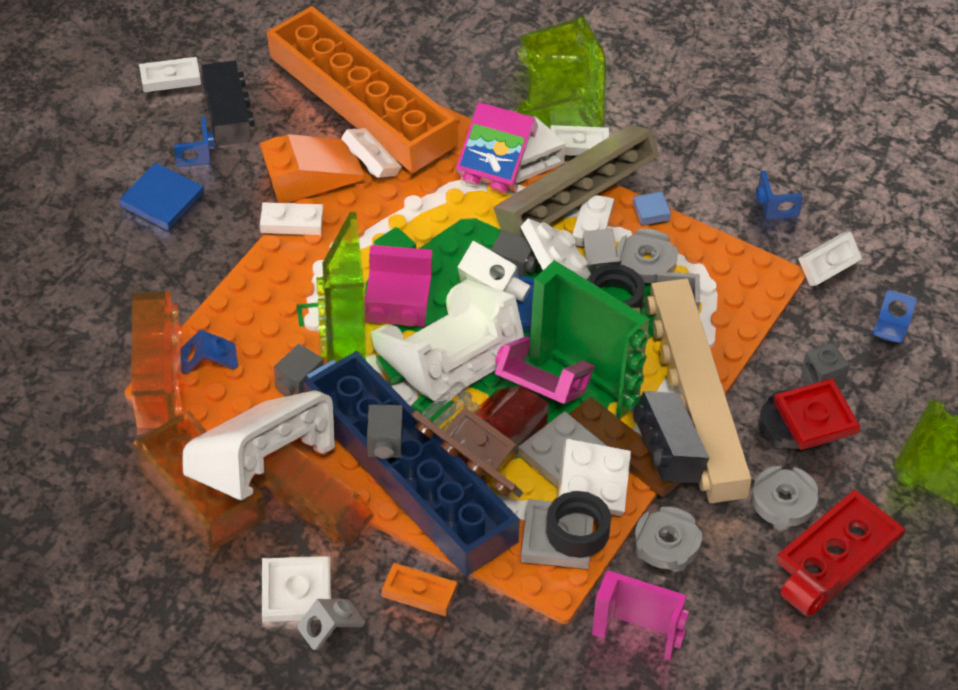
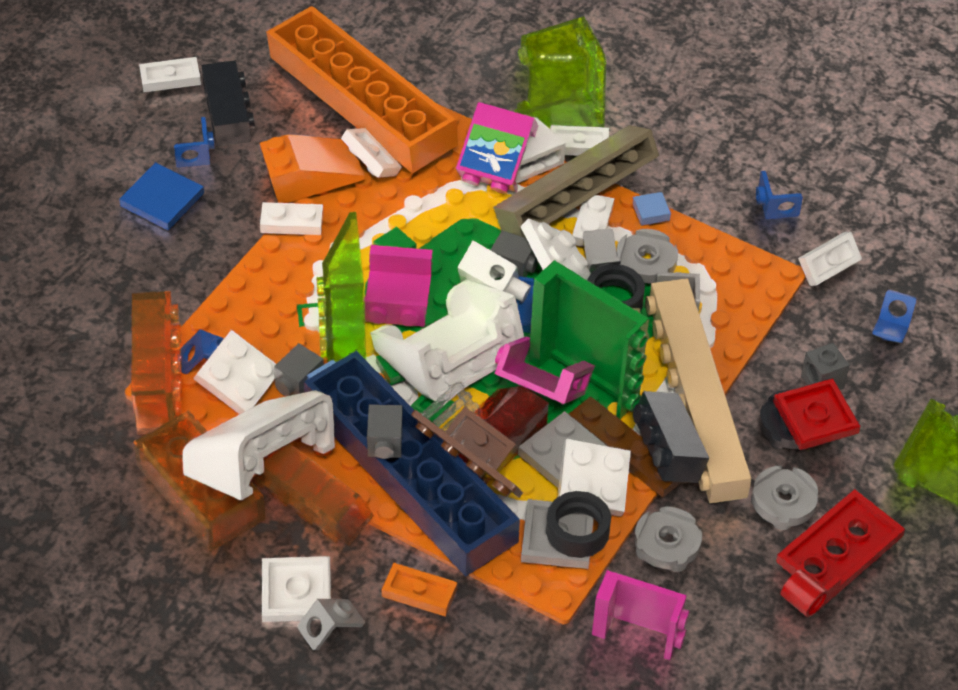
none -> white plate [193,330,276,414]

